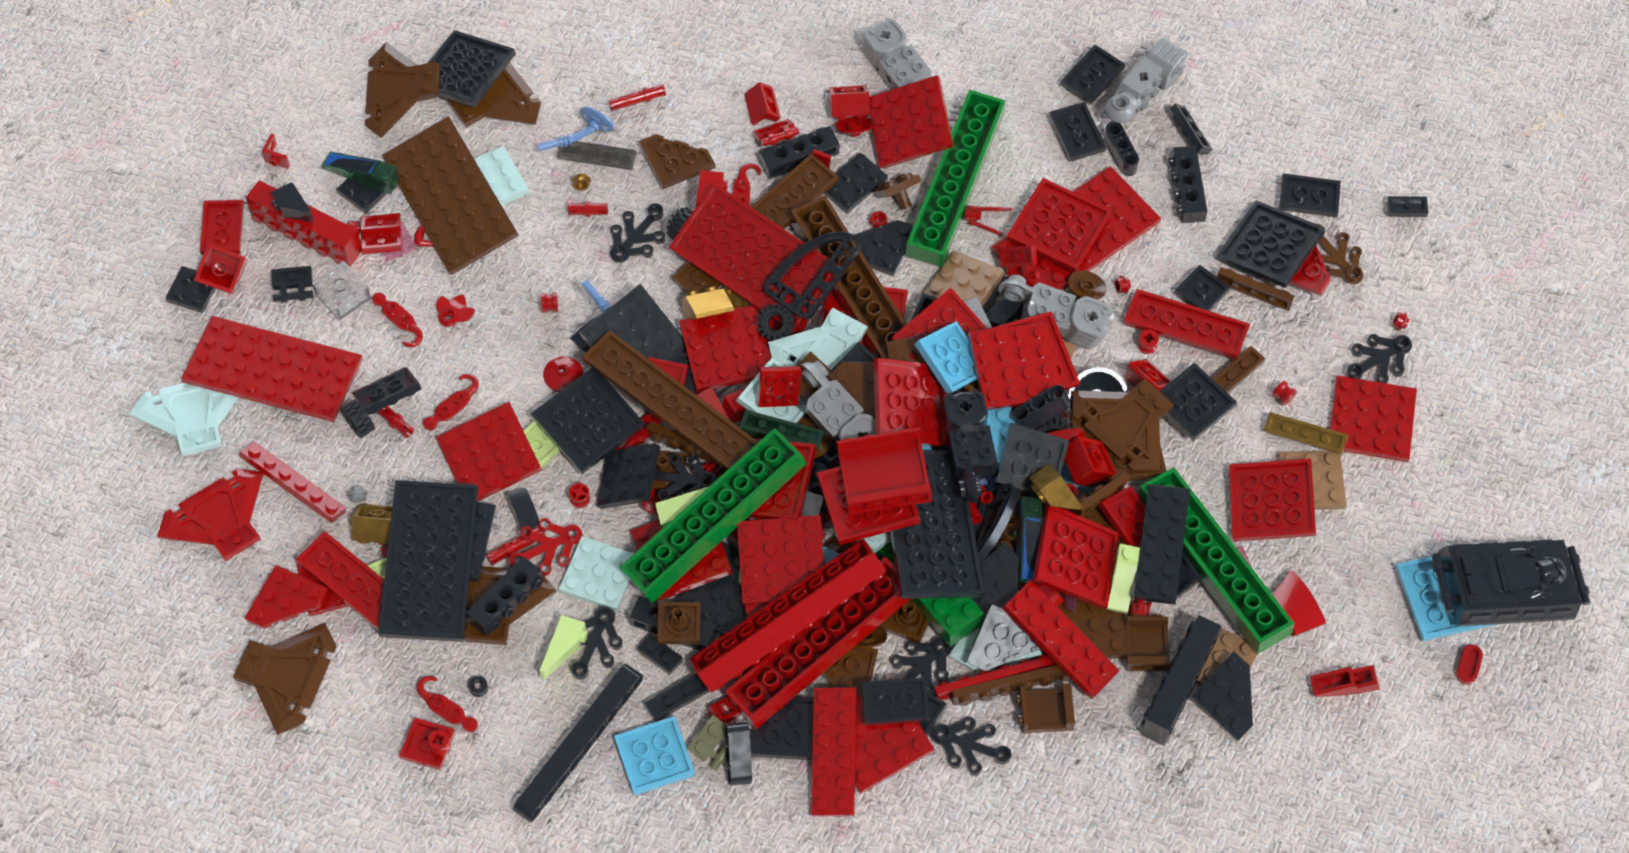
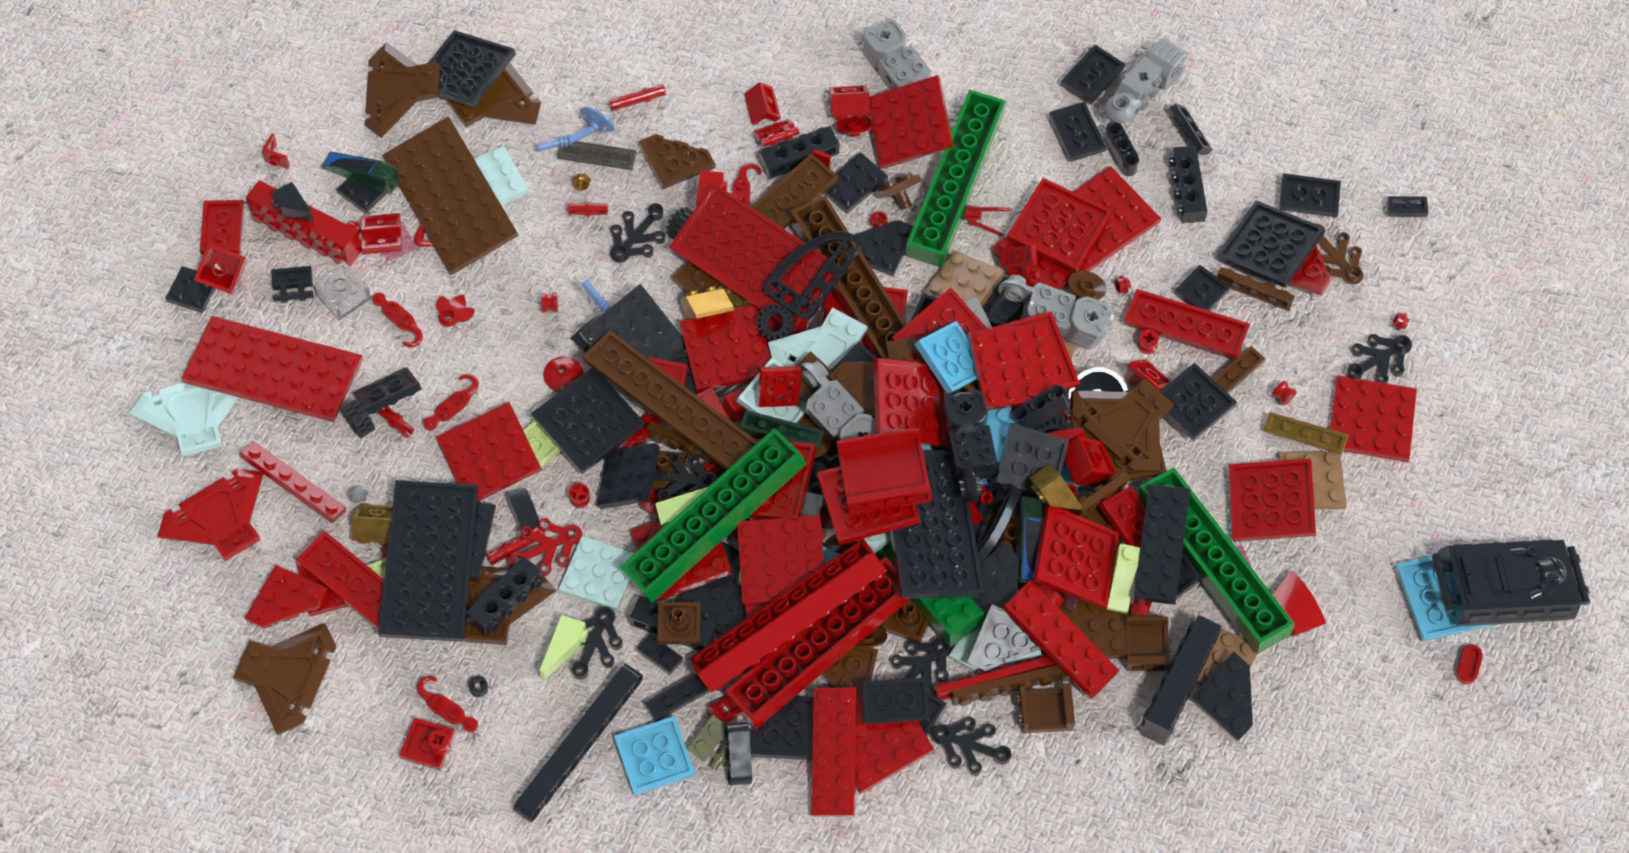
red slope [1310,665,1380,697] -> none

